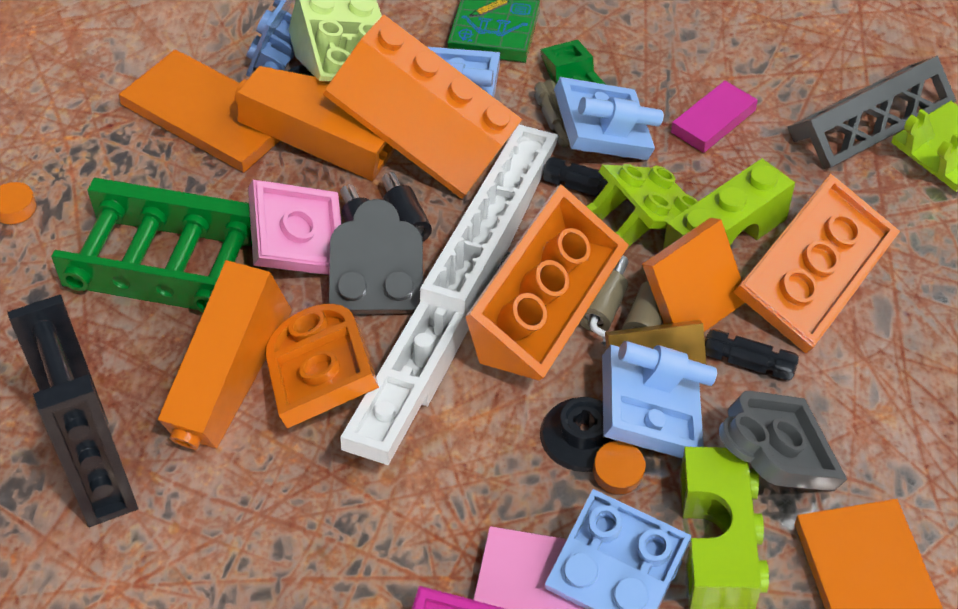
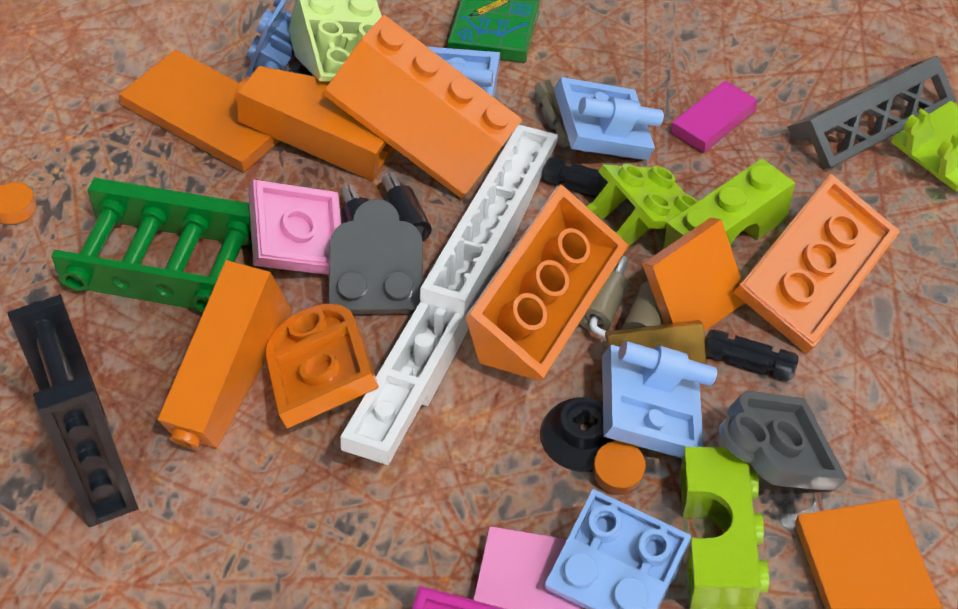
green slope [541,39,606,85] -> none

